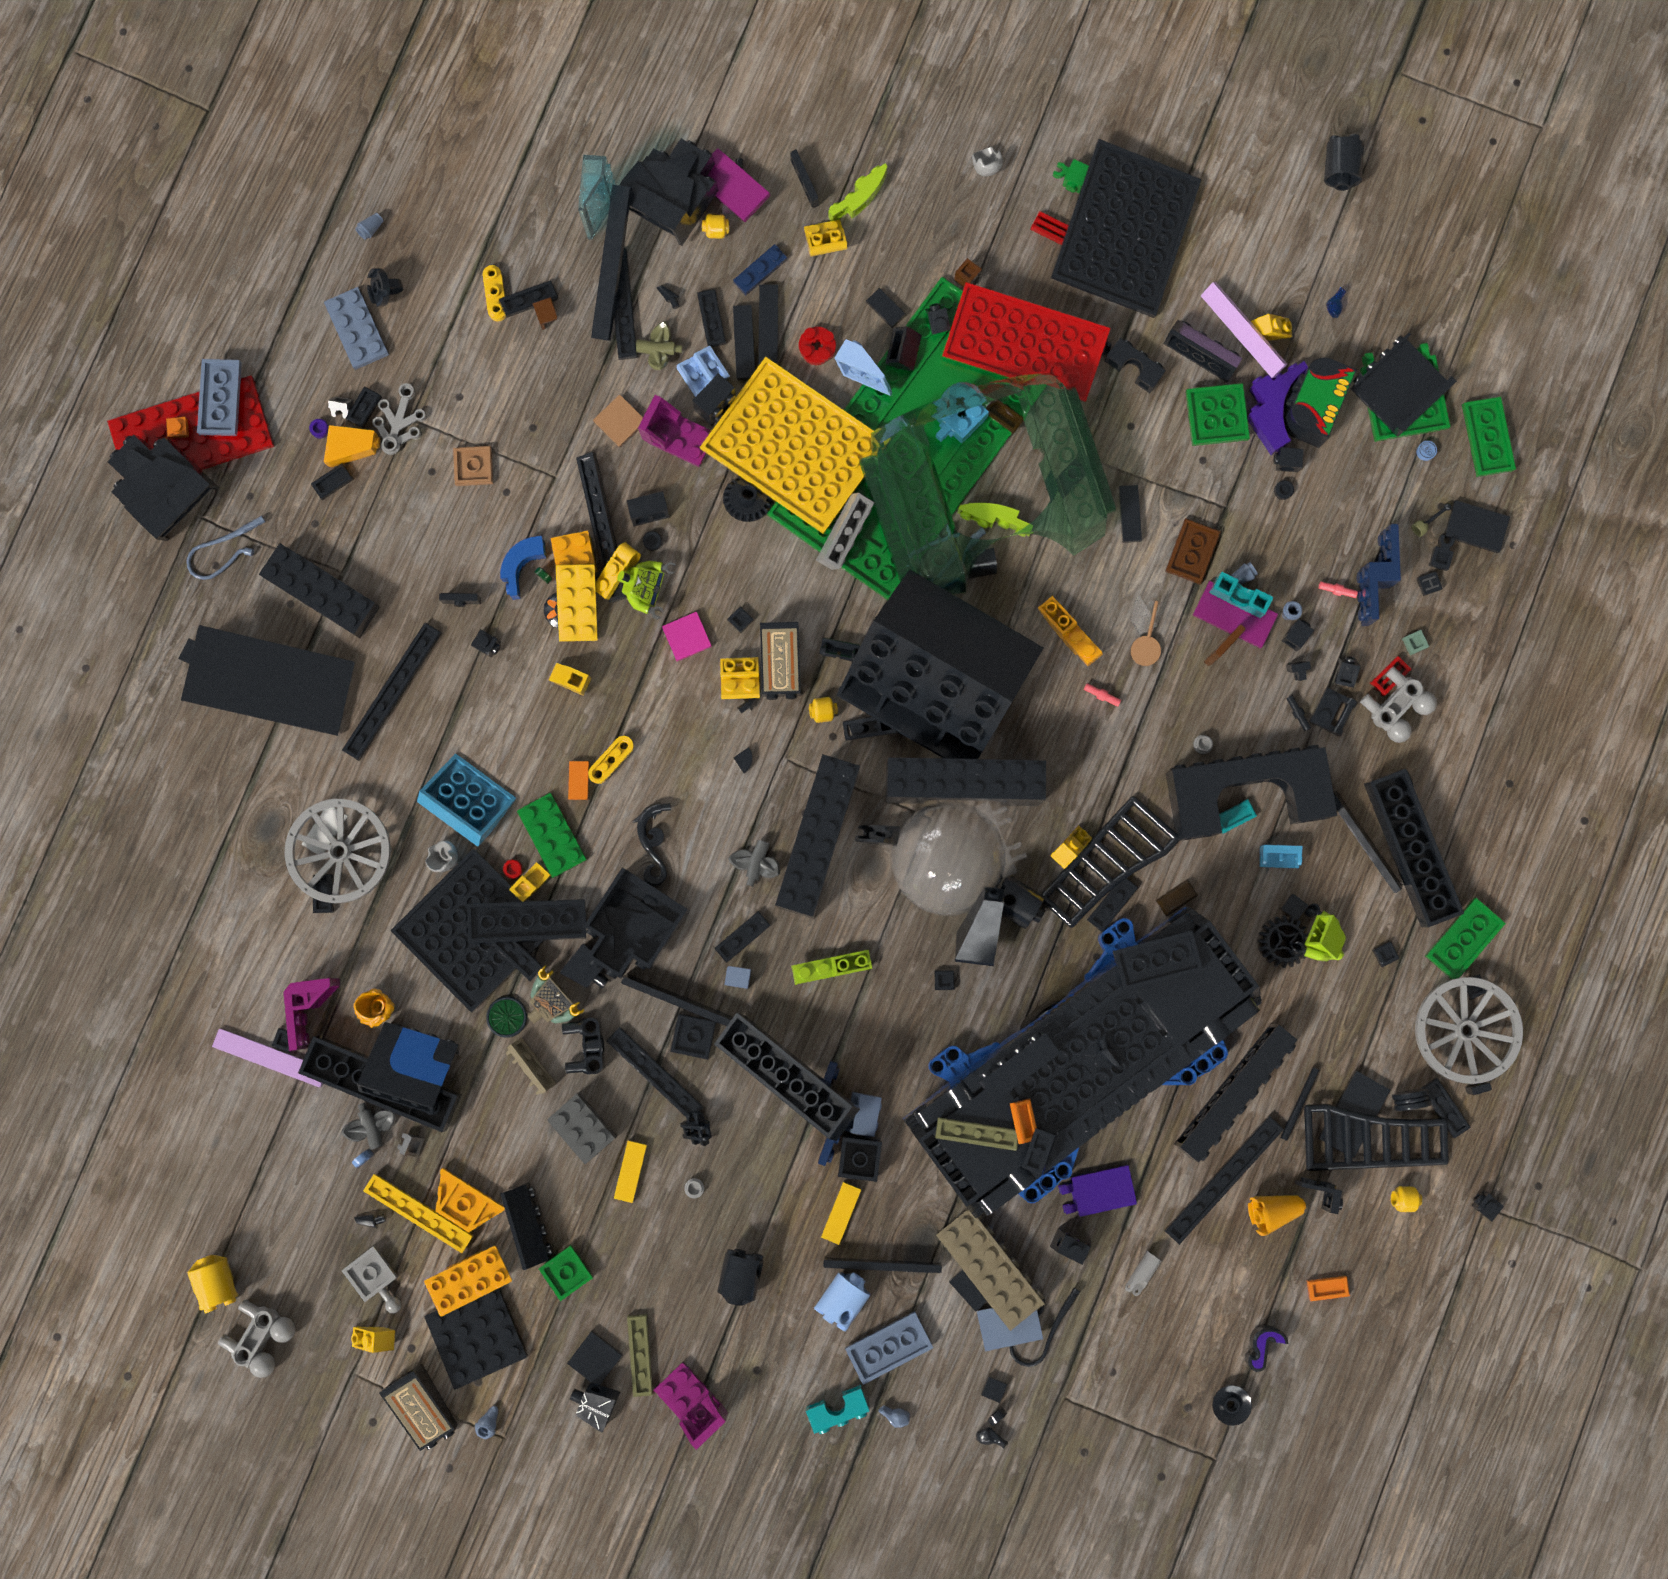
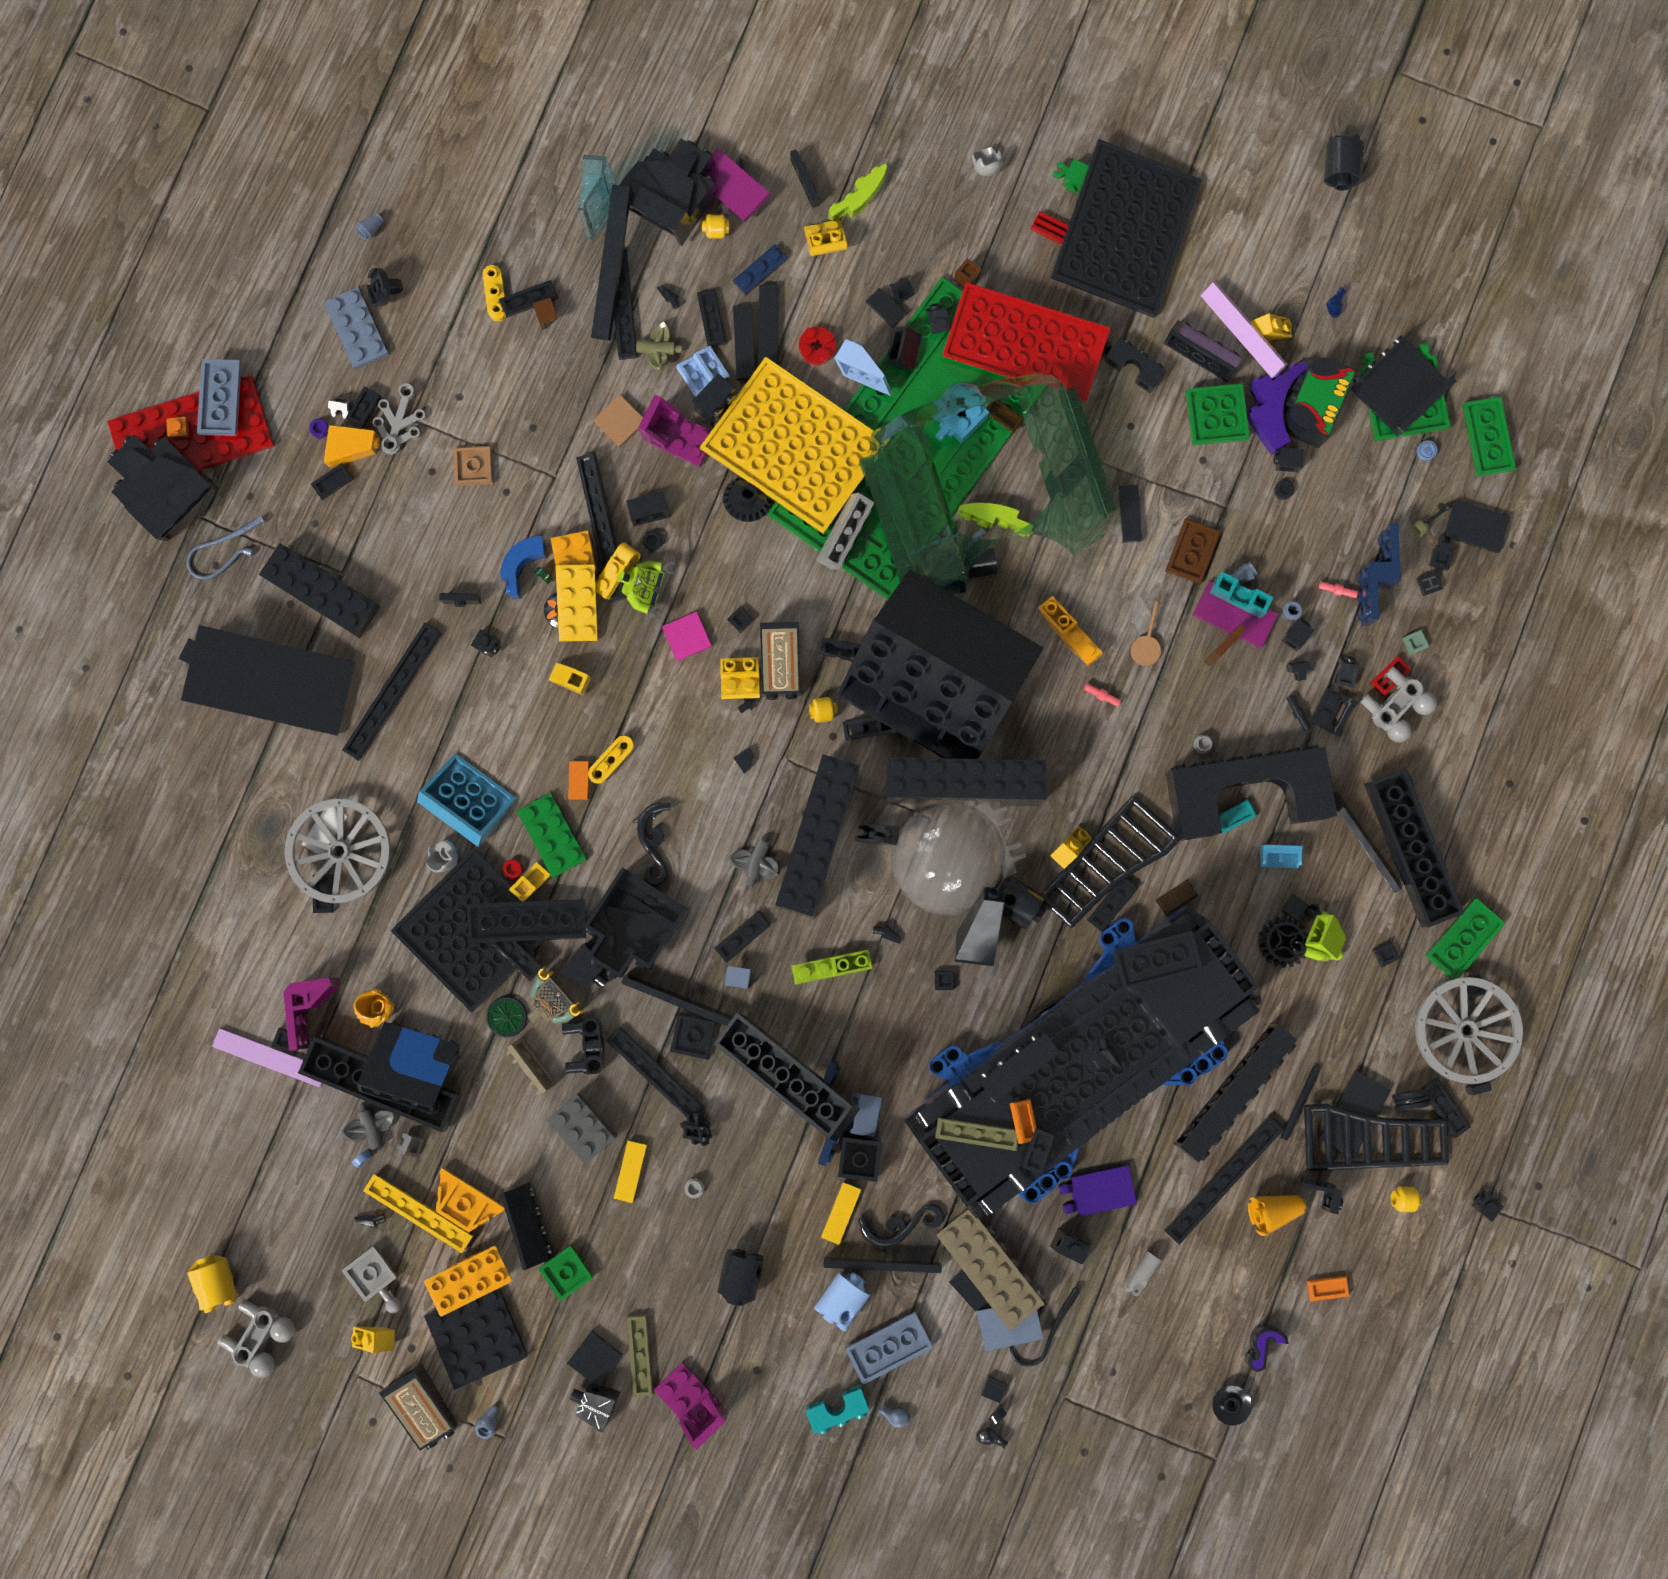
none -> black plant [858,1204,943,1253]
none -> black bar [873,924,900,944]
none -> black tile [889,277,914,304]

